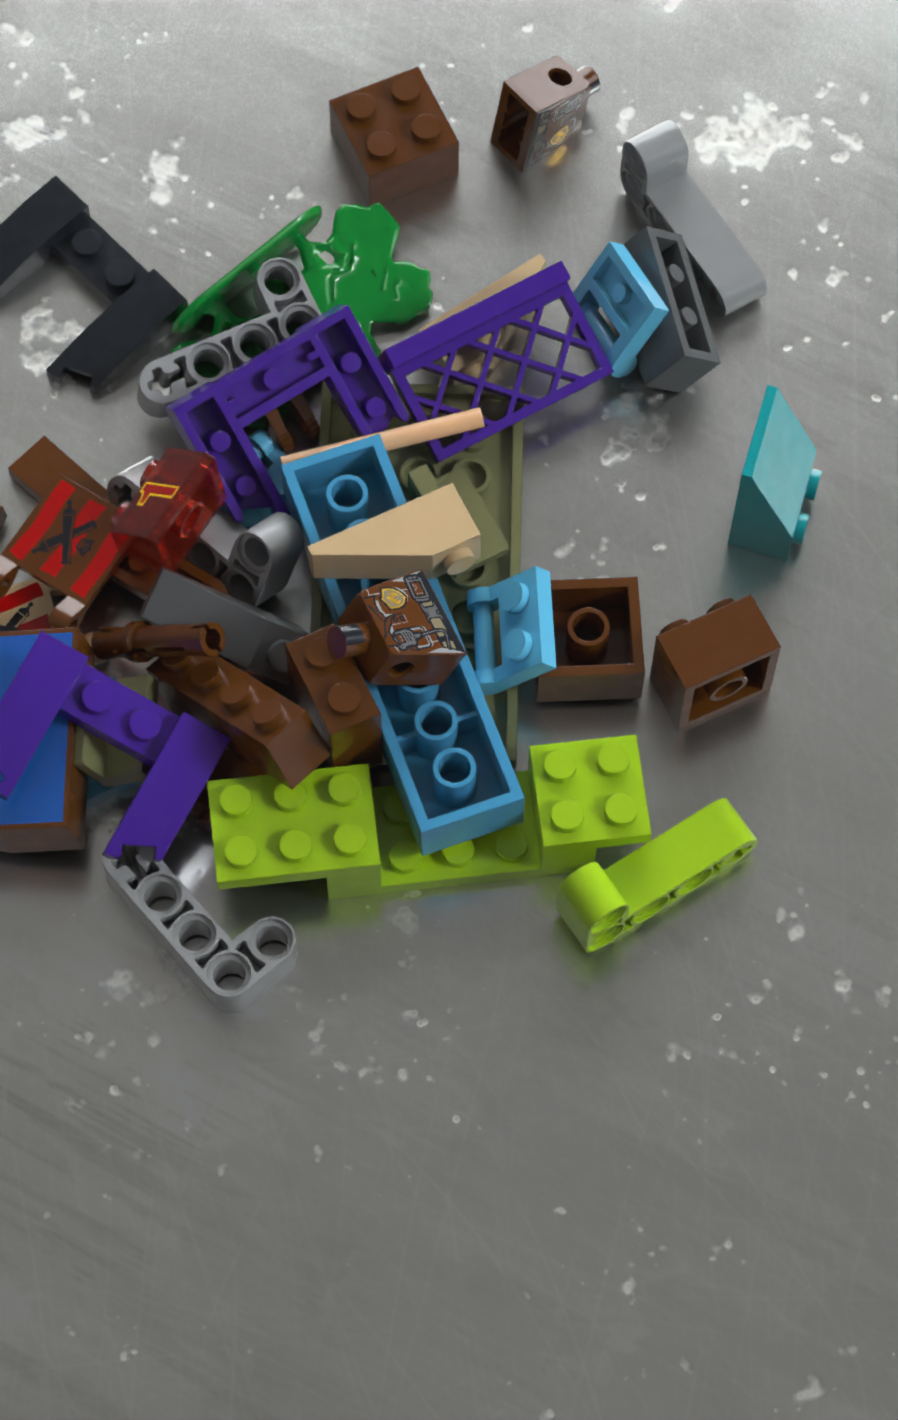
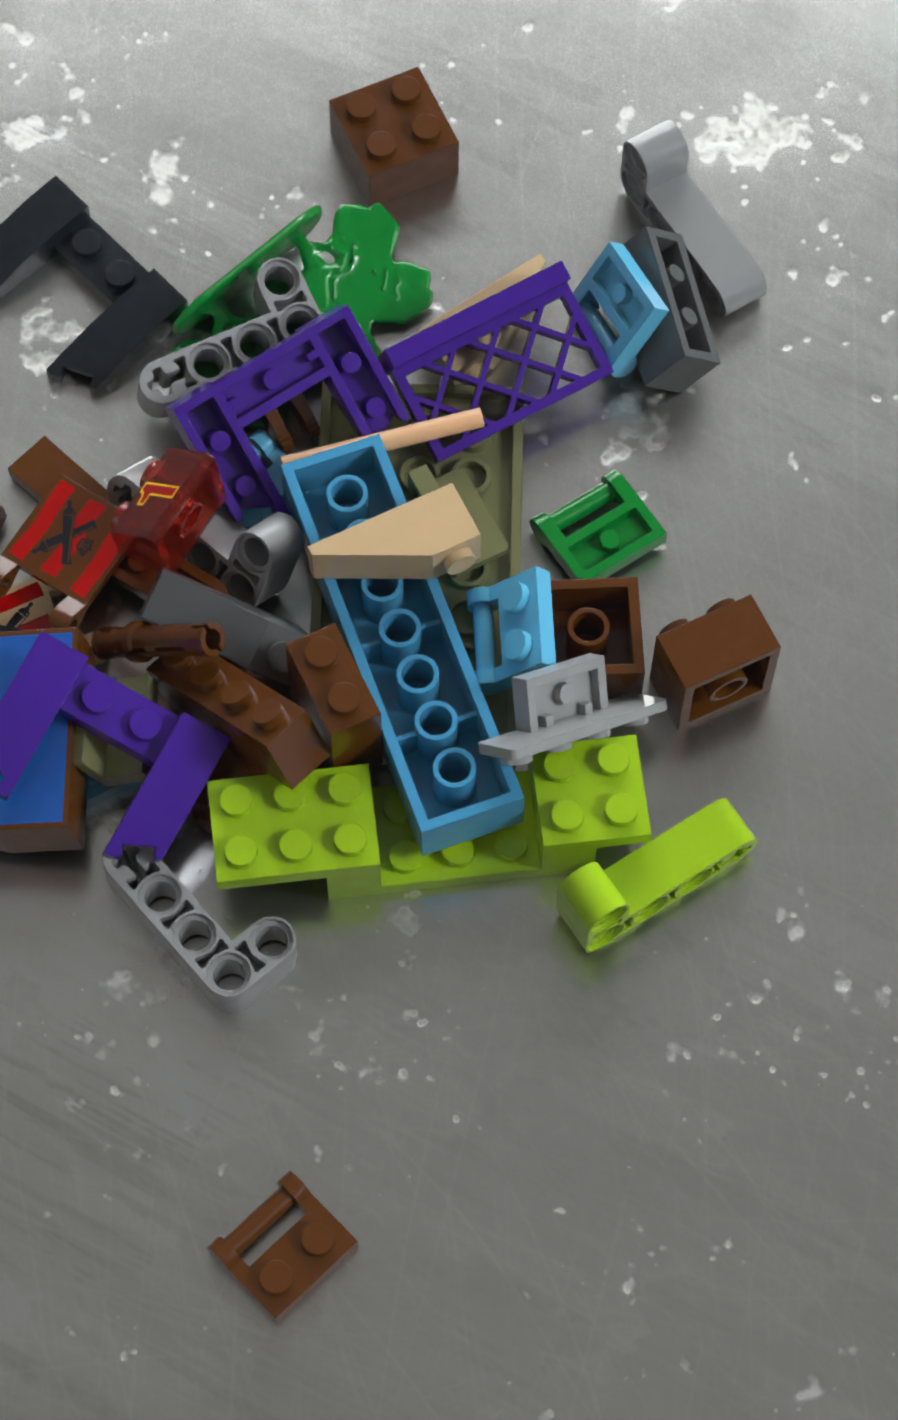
reddish brown torso [327,570,467,685] -> none
torso [490,56,601,173] -> none
teal slope [727,385,822,561] -> none
none -> reddish brown plate [207,1171,358,1323]
none -> light grey bracket [478,653,667,766]
none -> green plate [529,469,667,579]

